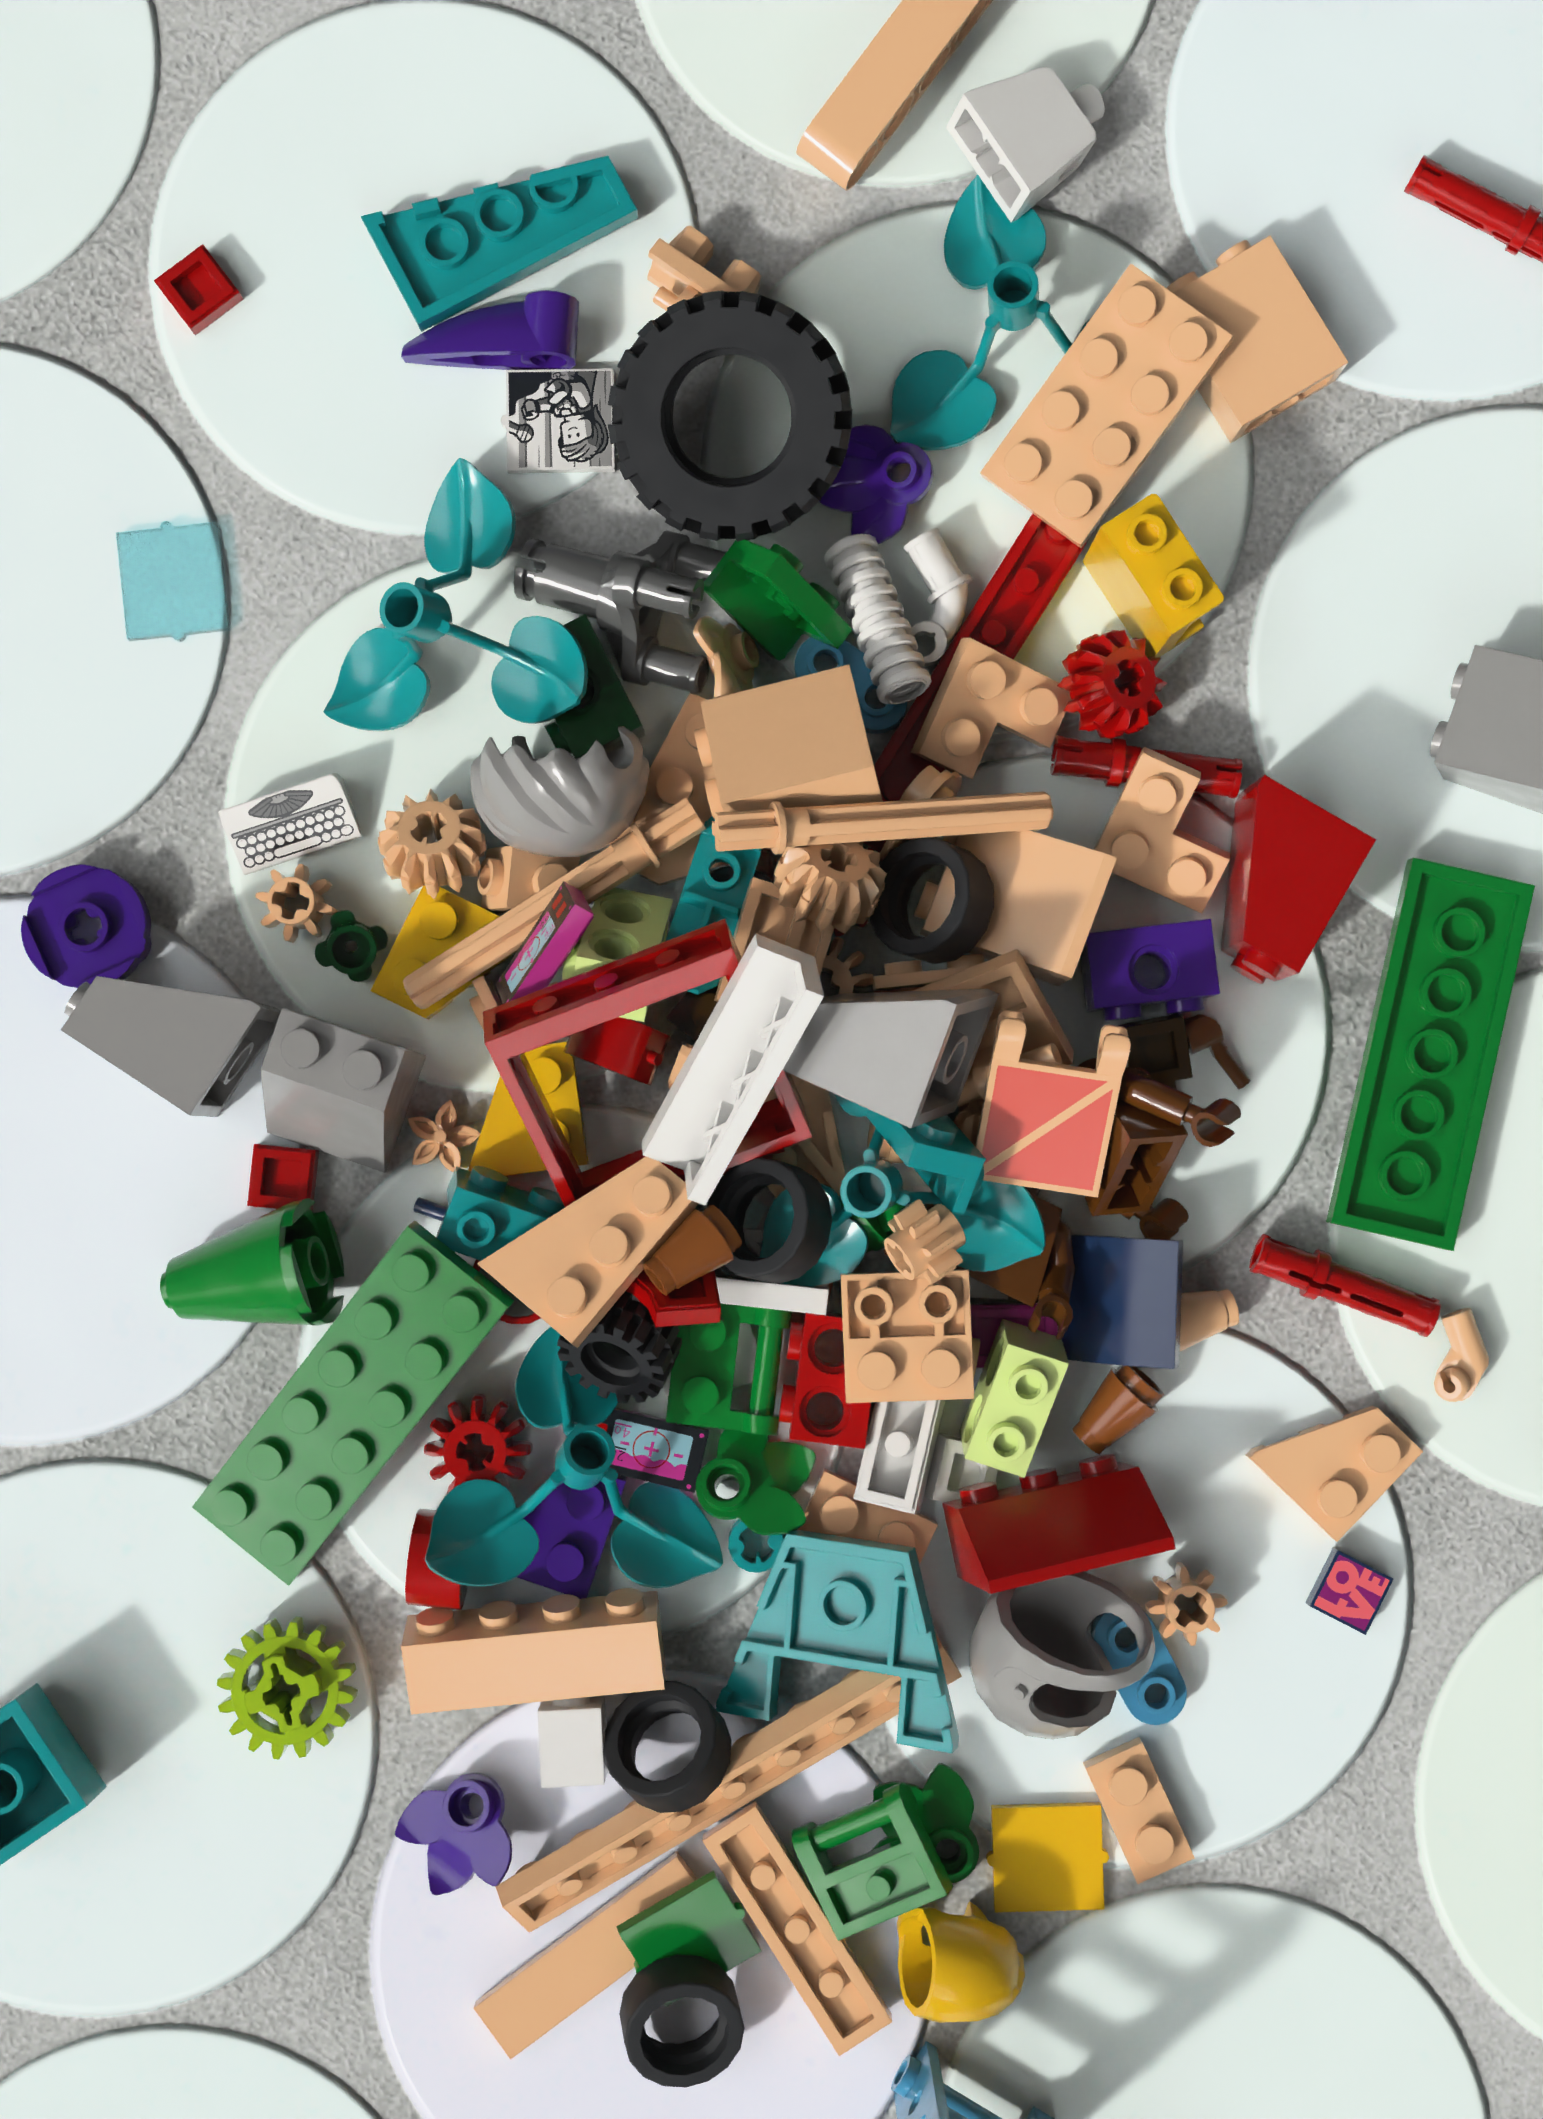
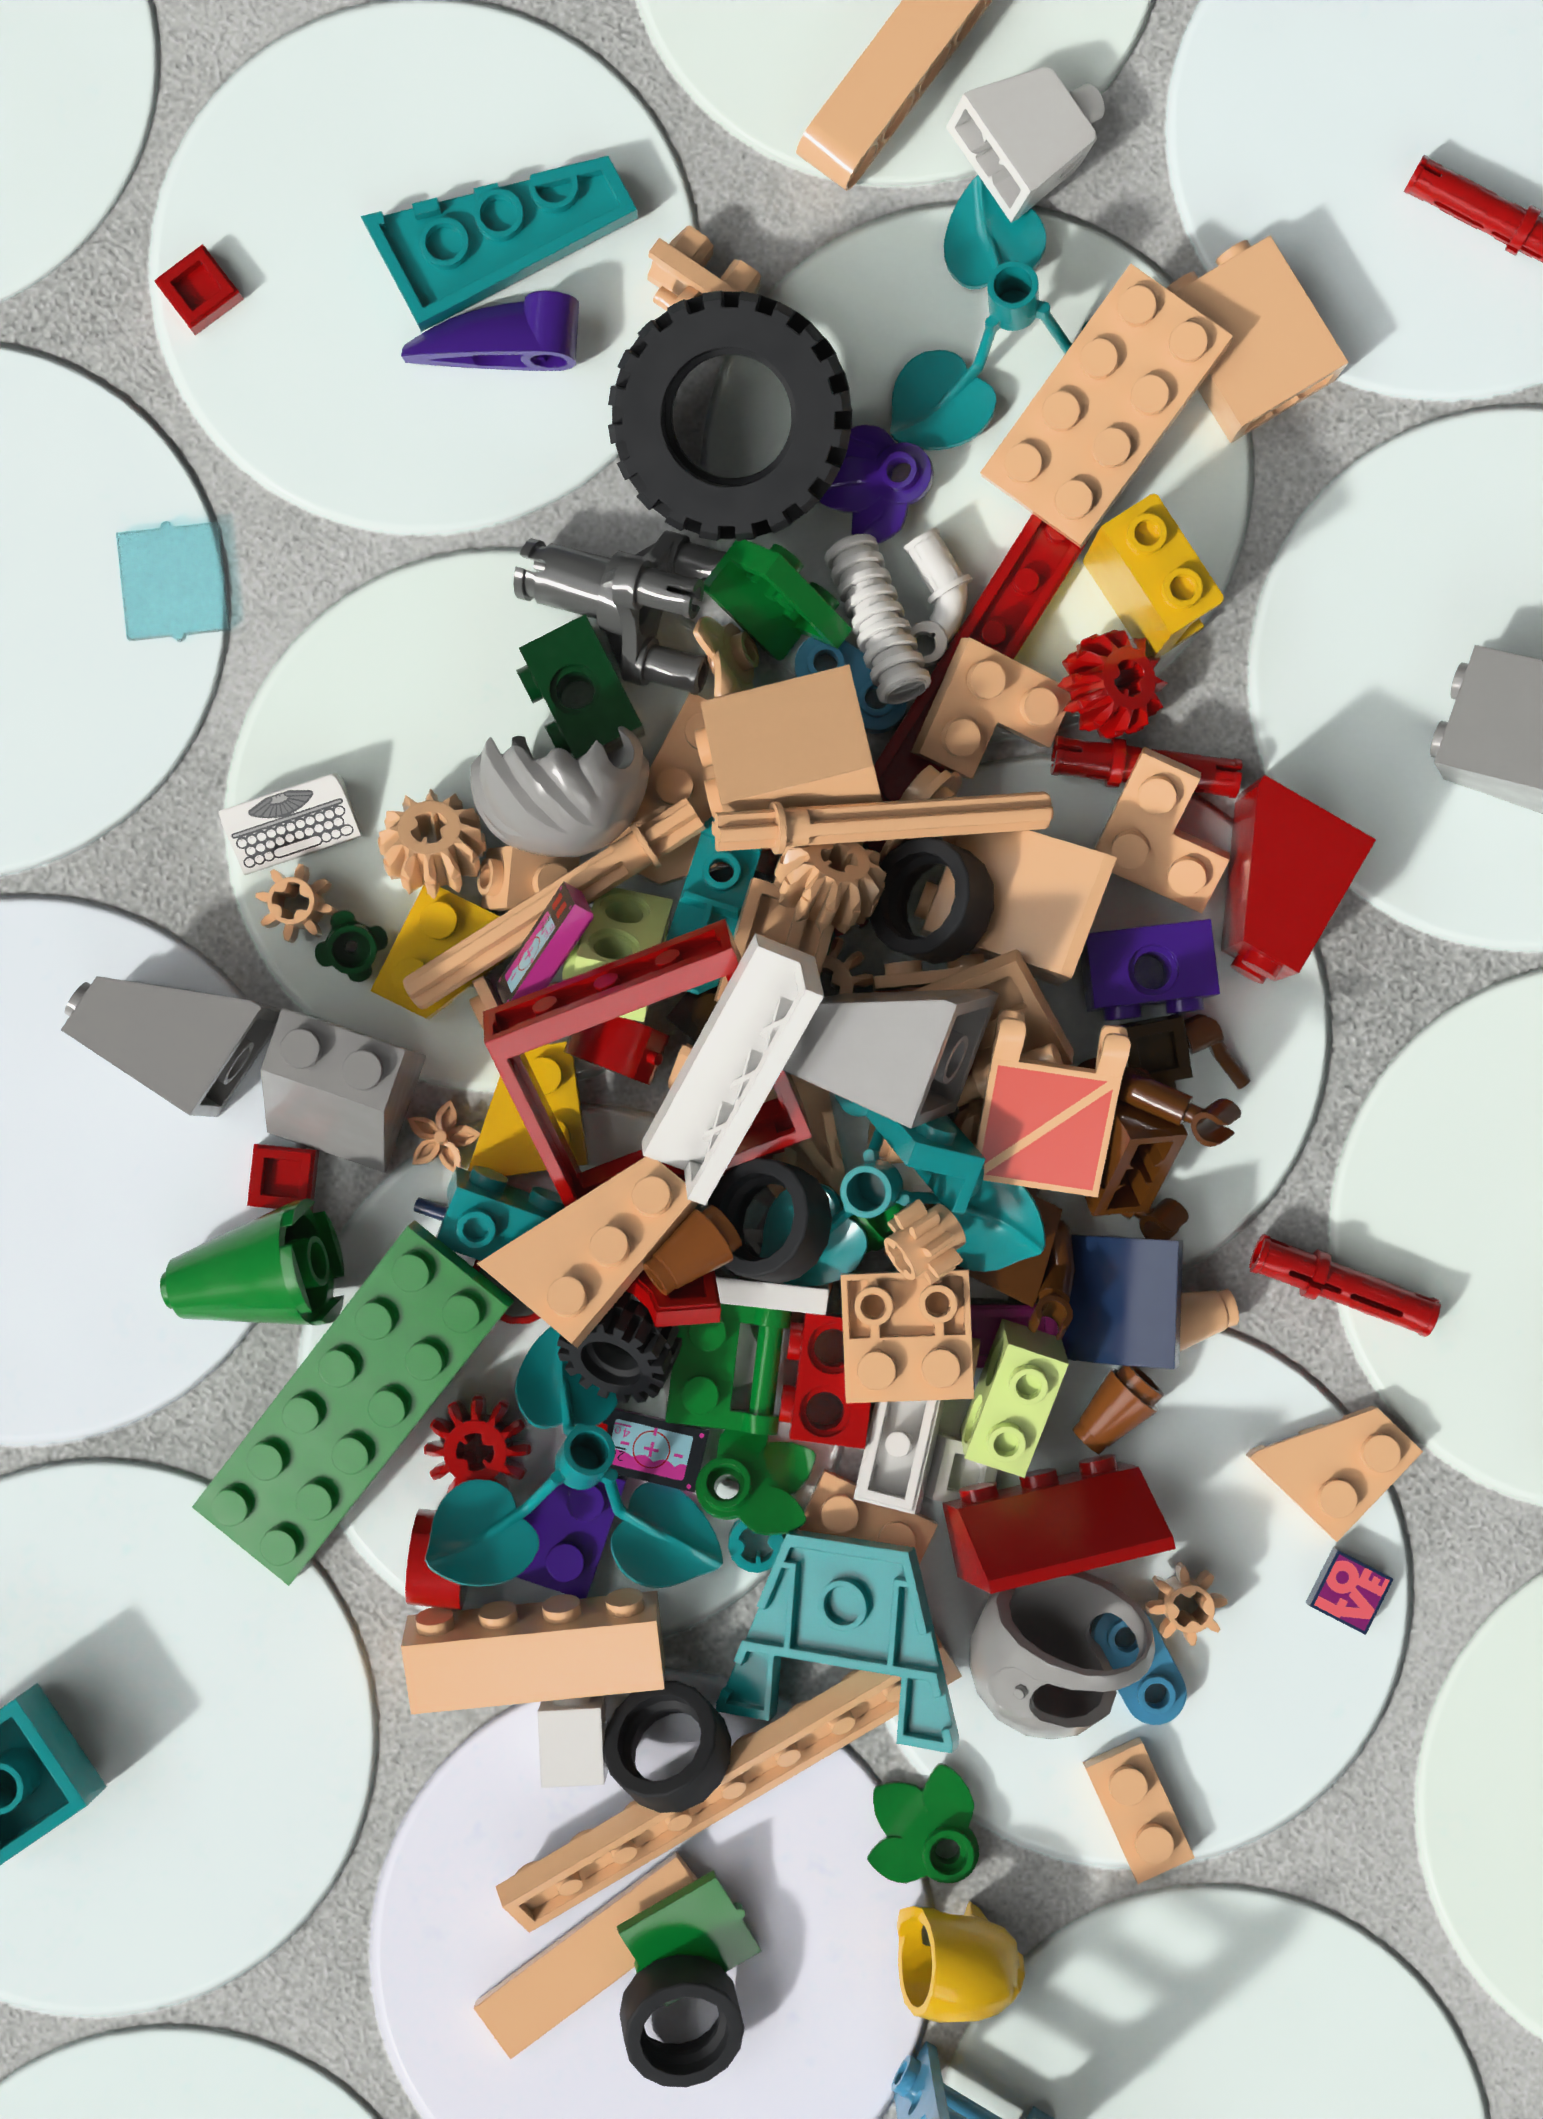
dark purple plate [21,864,152,988] -> none
lime gear [216,1616,358,1760] -> none
teal plant [323,458,588,731] -> none
plate [395,1773,512,1896] -> none
piece [500,368,615,474] -> none
light nougat plate [702,1800,892,2056] -> none
plate [792,1782,954,1941] -> none
yellow piece [986,1802,1109,1913] -> none
green plate [1326,857,1535,1251] -> none
light nougat arm [1434,1308,1489,1402] -> none

